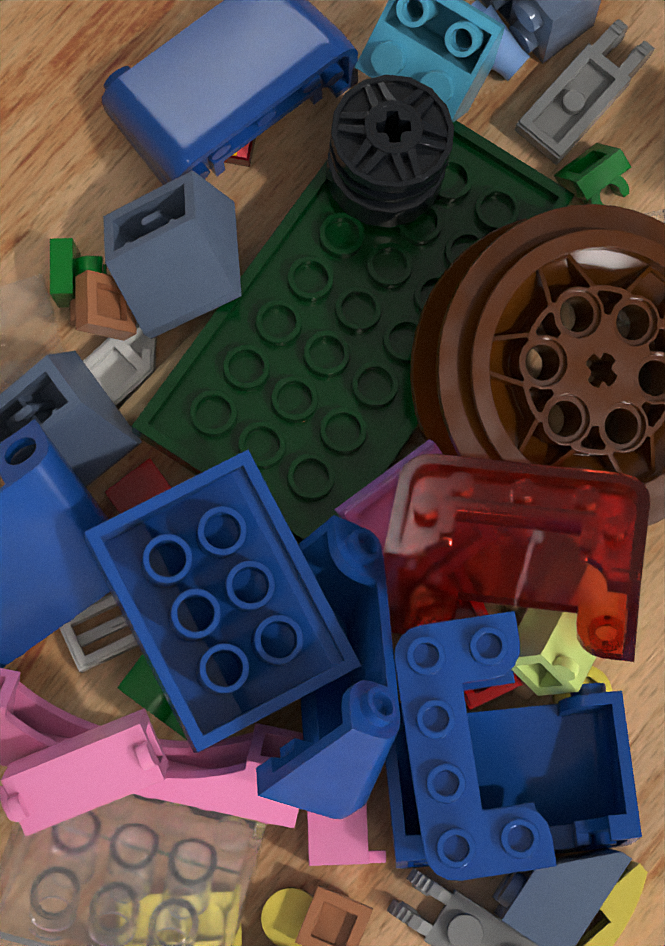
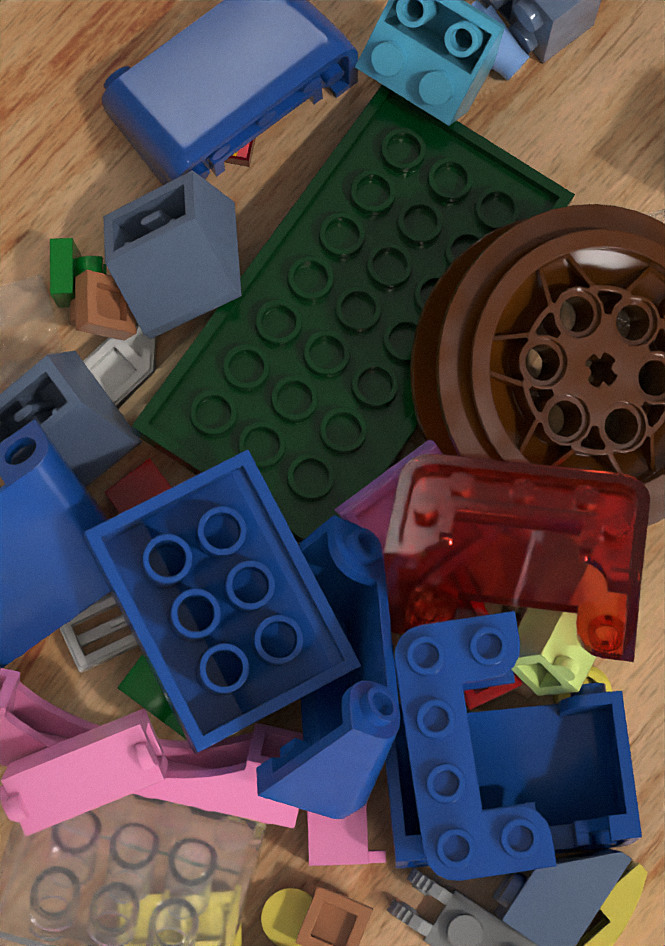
black wheel [326,75,454,228] -> none
light grey hinge [515,19,655,165] -> none
green tile [554,143,631,205] -> none

